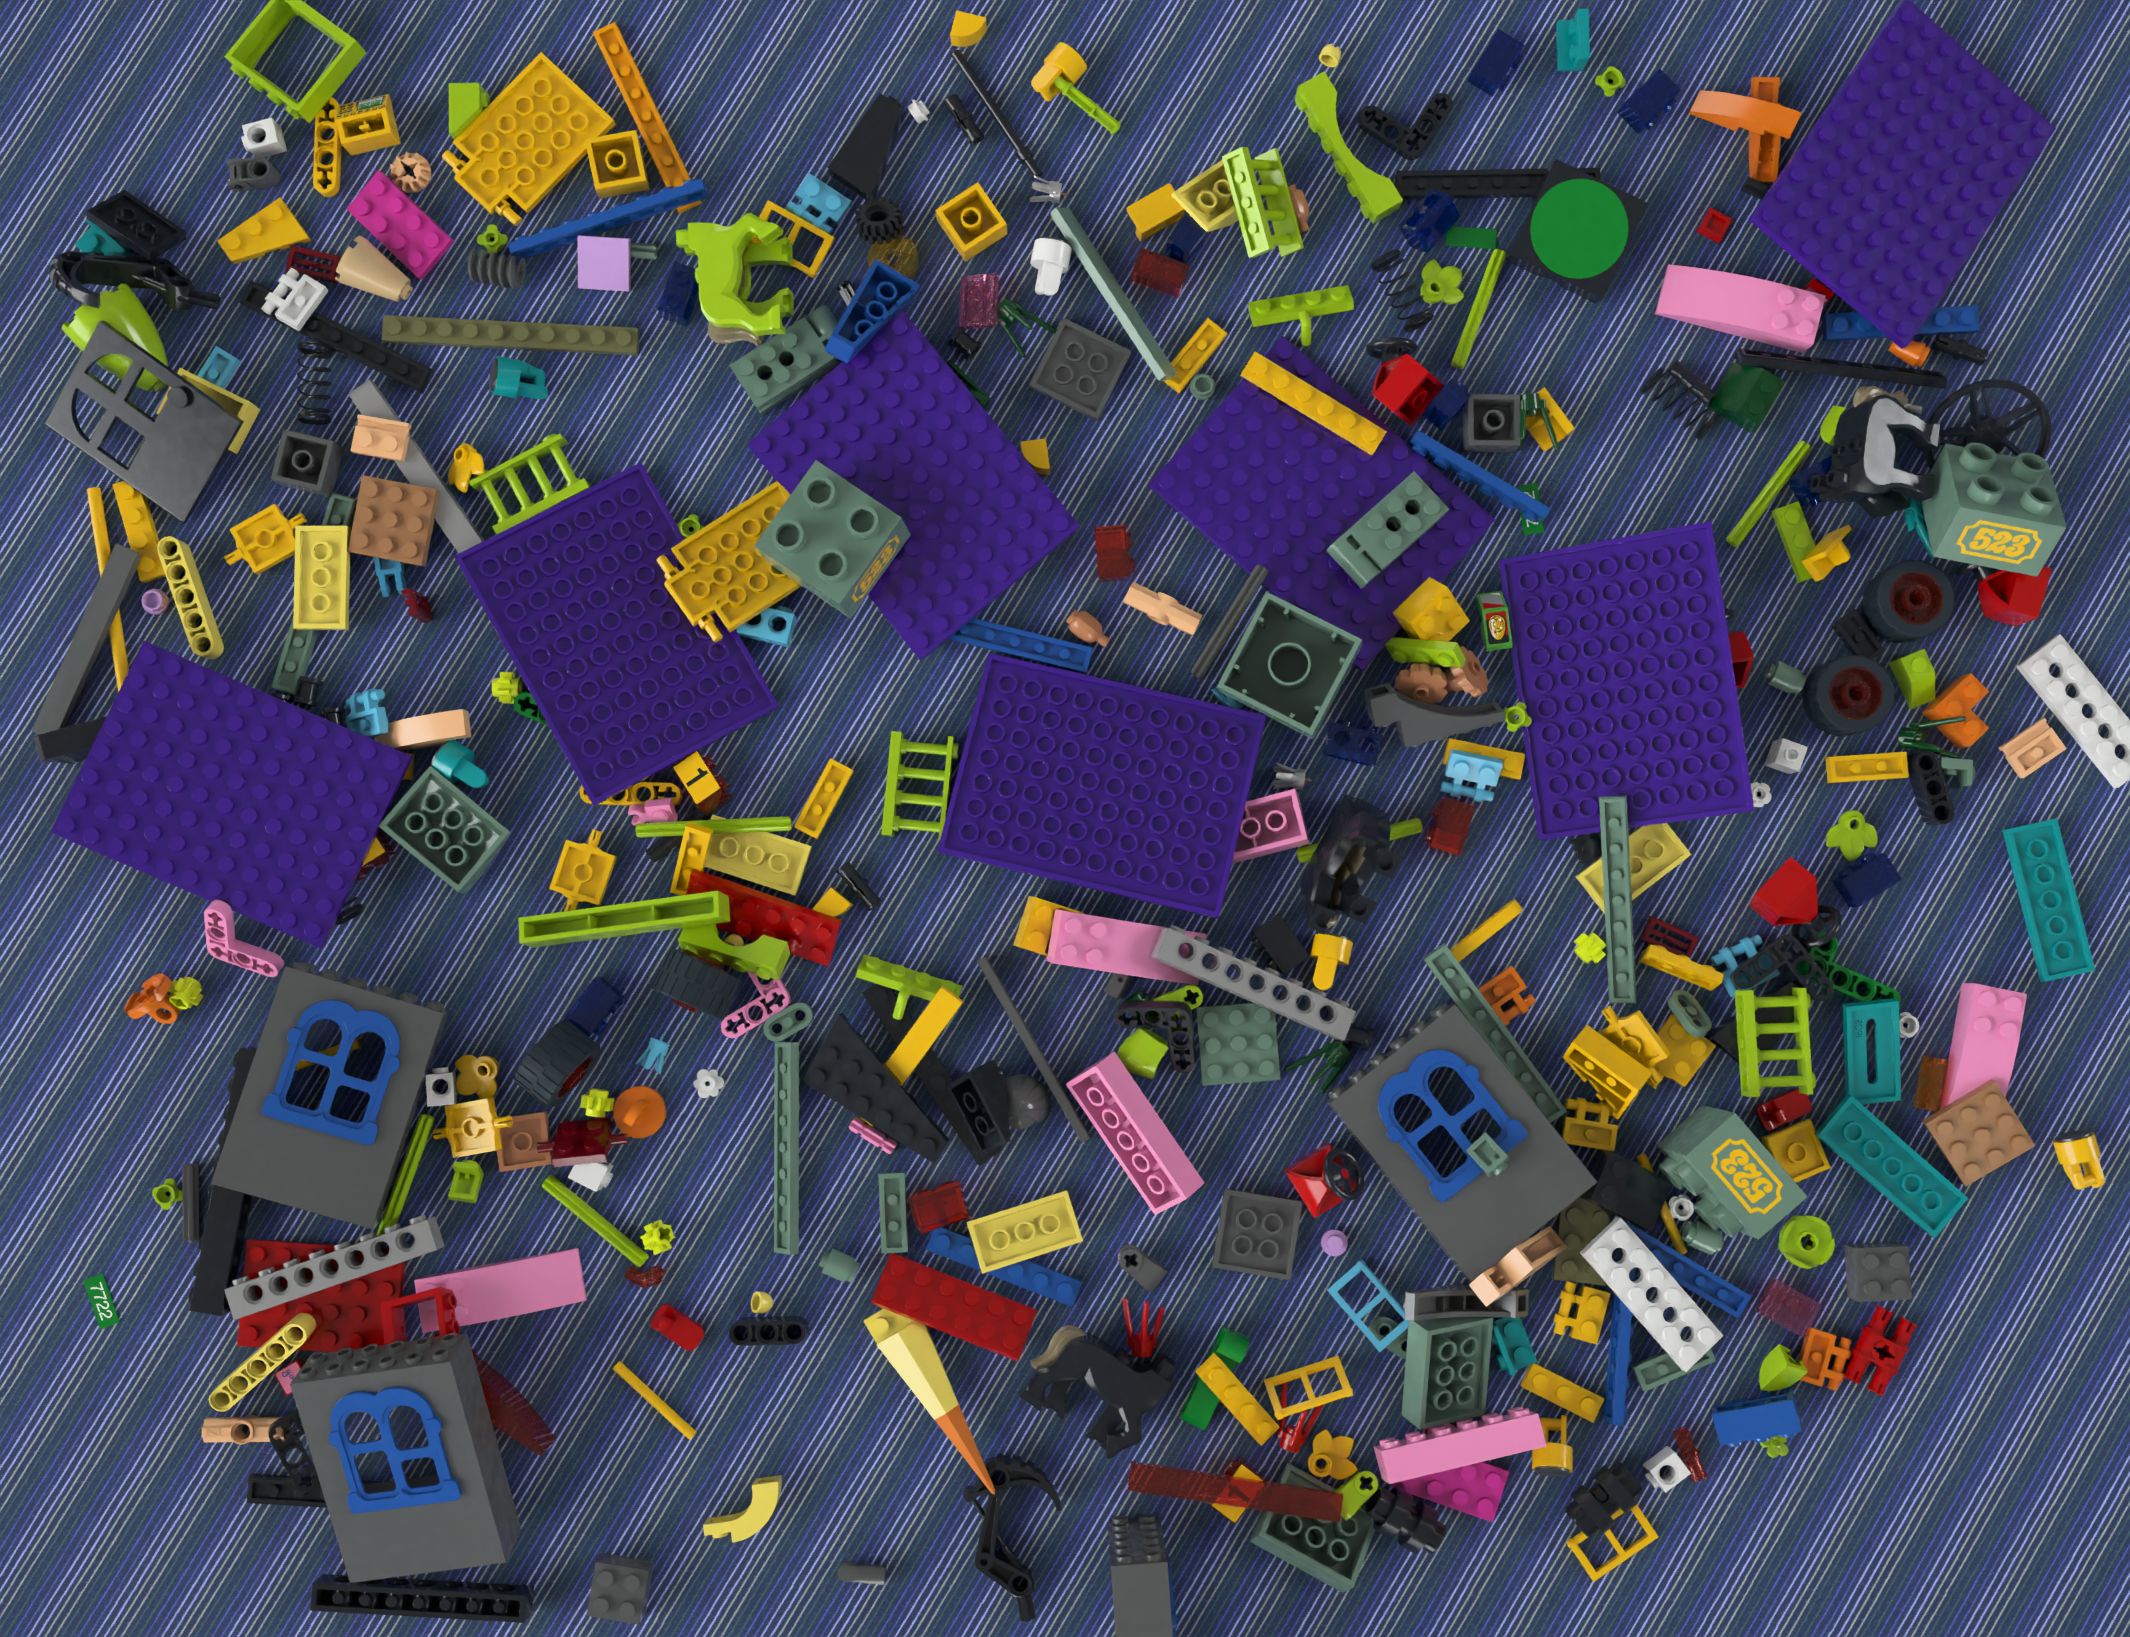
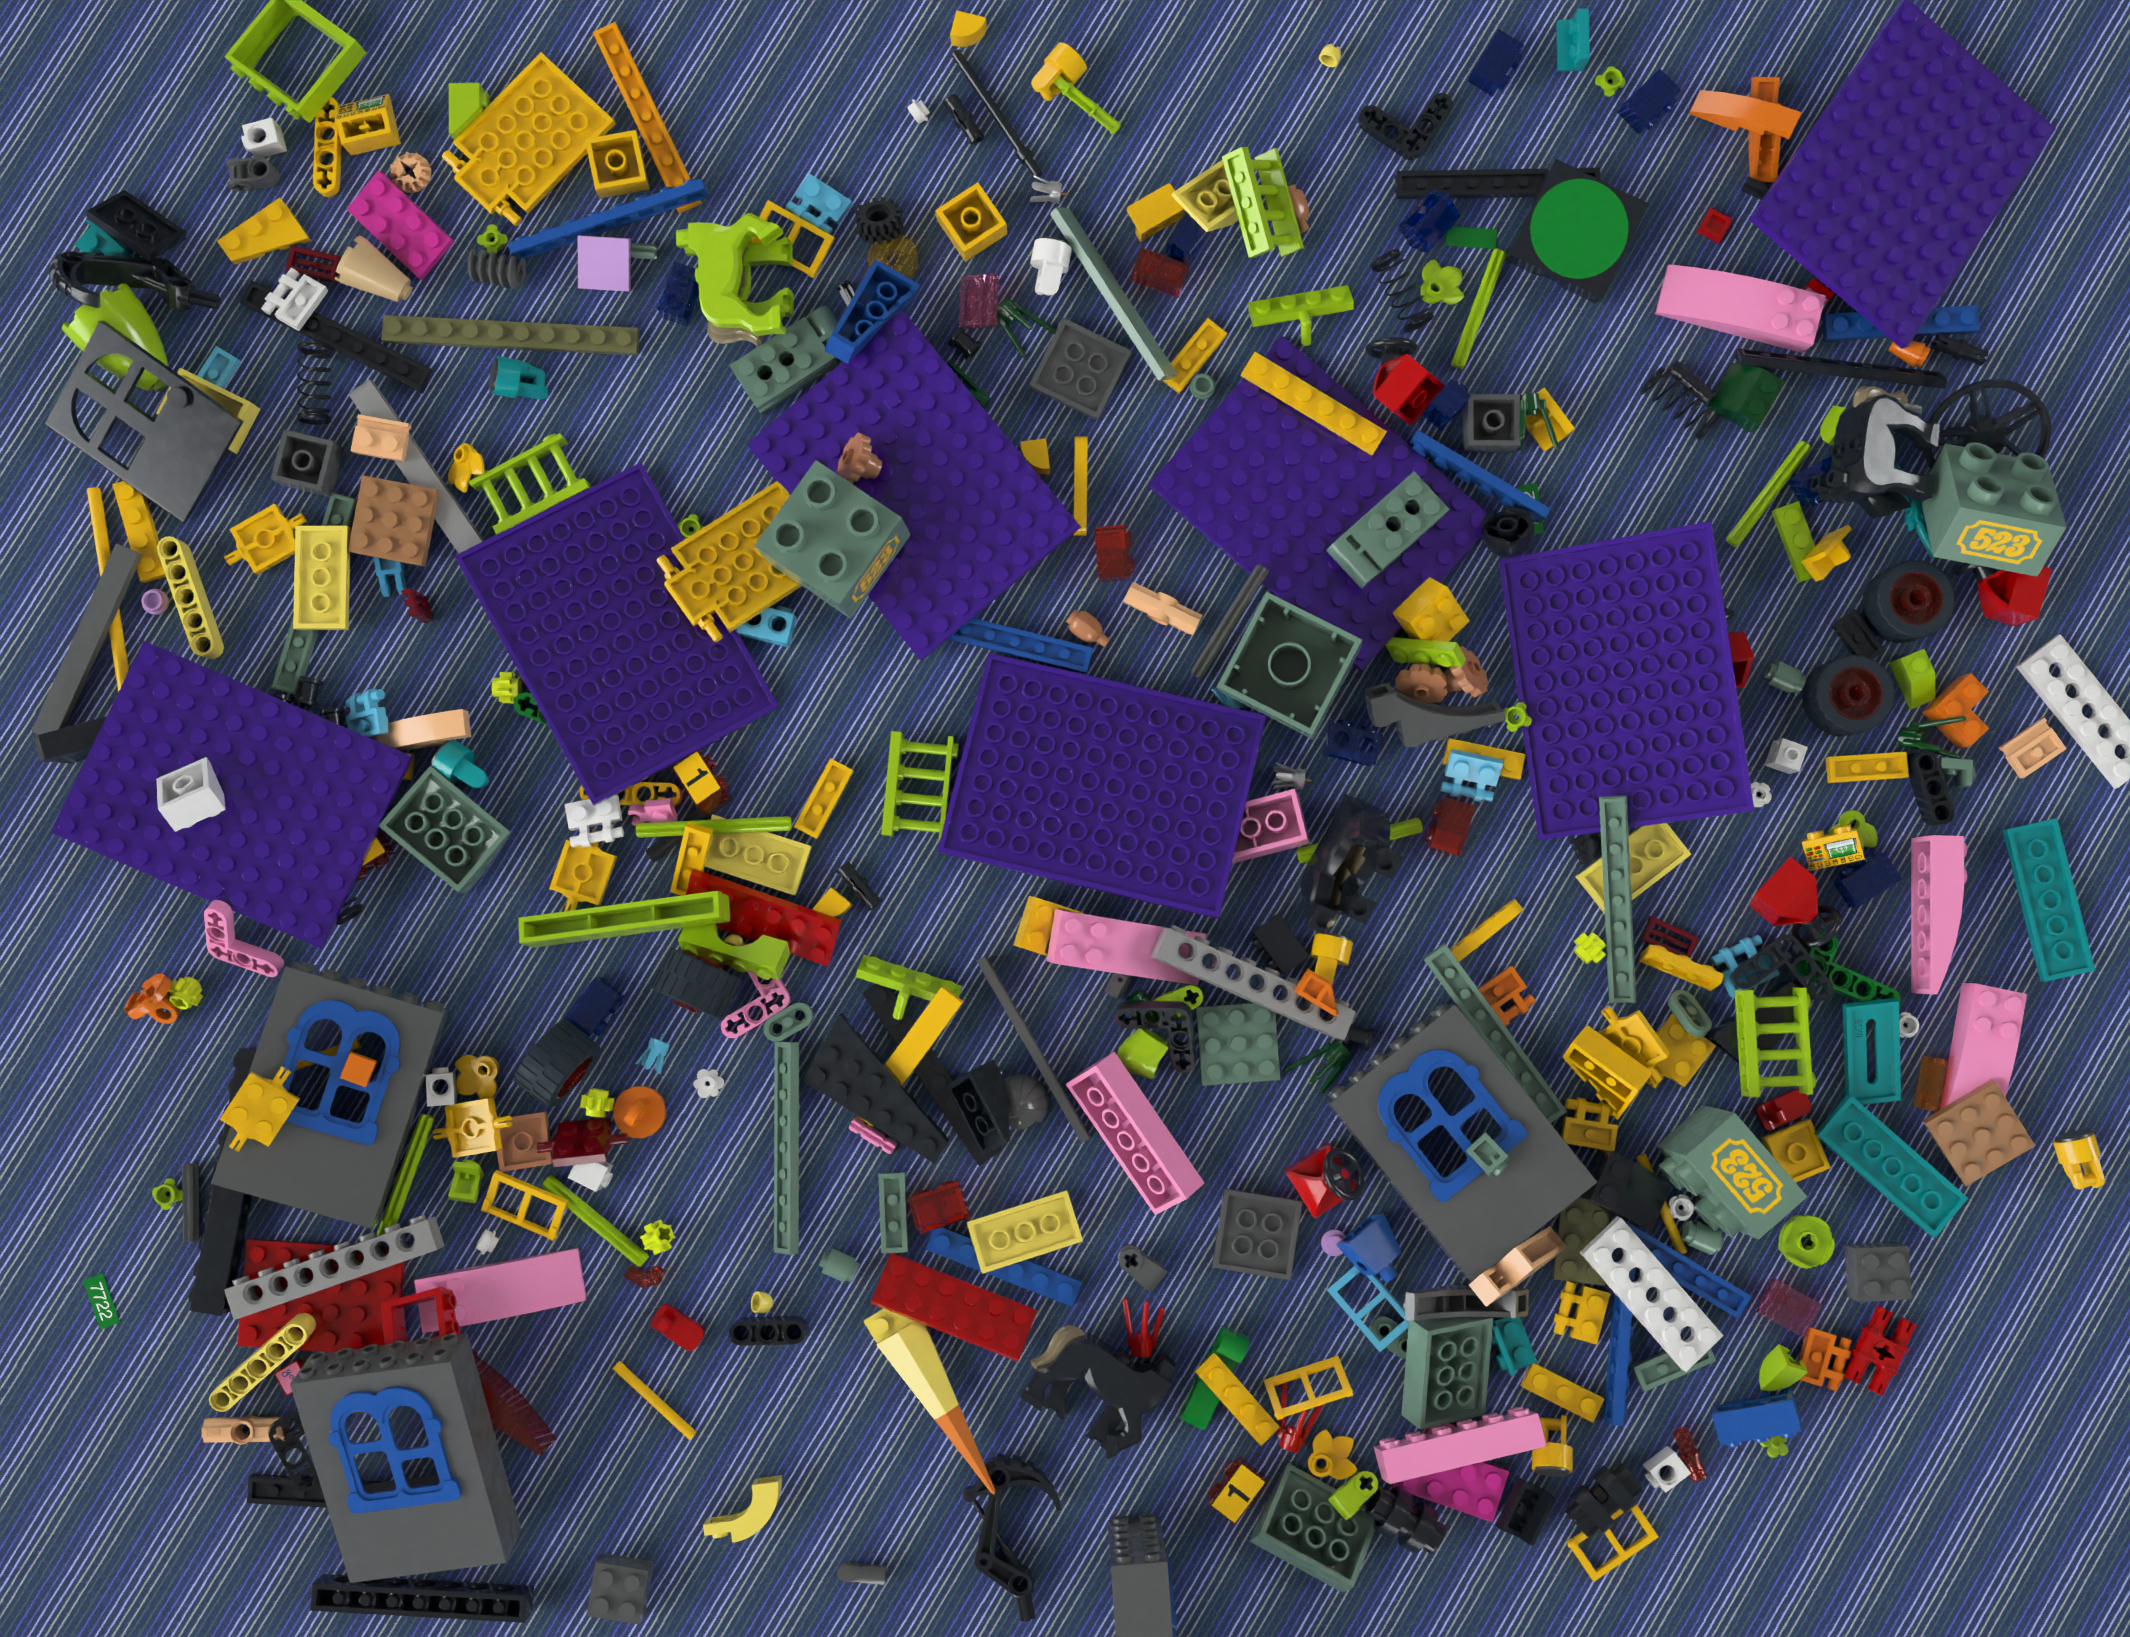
black slope [828,93,903,203] -> none
clear red tile [1127,1461,1343,1522] -> none
lime arch [1295,71,1403,224] -> none
slope [1476,591,1512,652] -> none
none -> white slope [156,757,225,832]
none -> yellow plate [220,1066,300,1152]
none -> orange tile [340,1052,377,1087]
none -> white plate [475,1229,499,1255]
none -> yellow window [481,1170,569,1241]
none -> white plate [565,795,624,848]
none -> nougat plant [837,432,882,484]
none -> yellow beam [1074,436,1088,536]
none -> orange tile [1294,969,1338,1017]
none -> blue torso [1336,1214,1401,1282]
none -> black cylinder [1481,507,1534,557]
none -> black bracket [1495,1477,1556,1546]
none -> yellow slope [1802,824,1865,871]
none -> bright pink slope [1911,835,1967,994]

